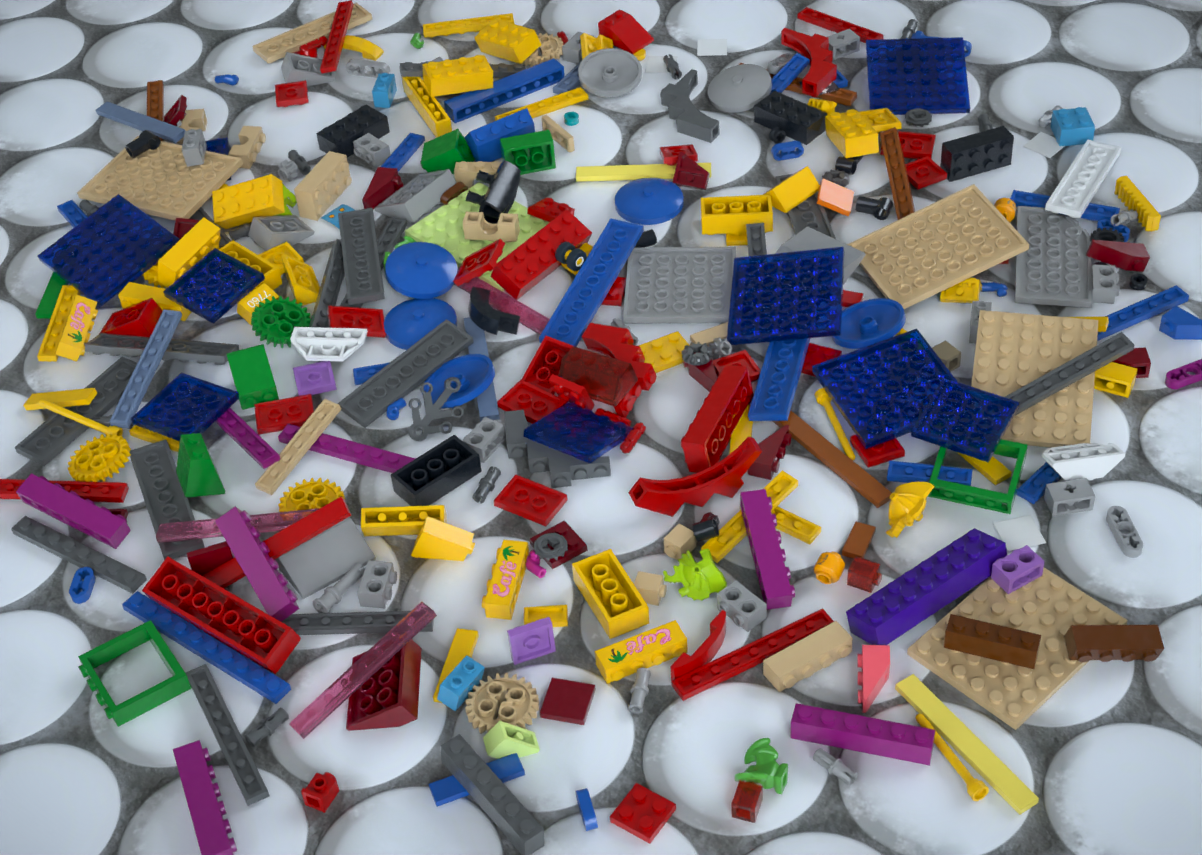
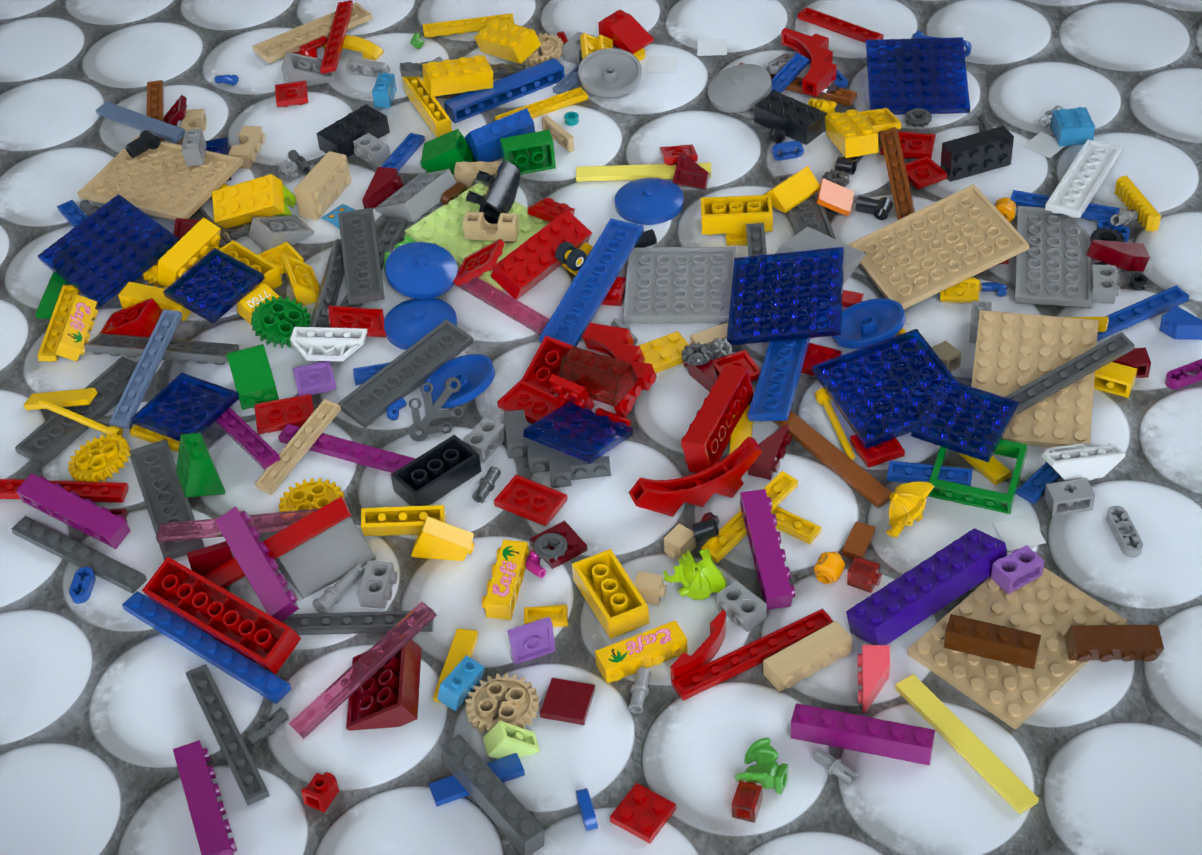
green window [78,620,191,727] -> none
sand blue tile [463,317,500,422] -> none
black arch [468,286,520,335] -> none
red axle [620,422,646,454] -> none
dark grey arch [660,69,720,143] -> none
dark grey pin [663,54,682,79] -> none
light grey brick [828,29,860,60] -> none
dark grey pin [900,19,918,46] -> none
yellow piece [915,713,989,801] -> none

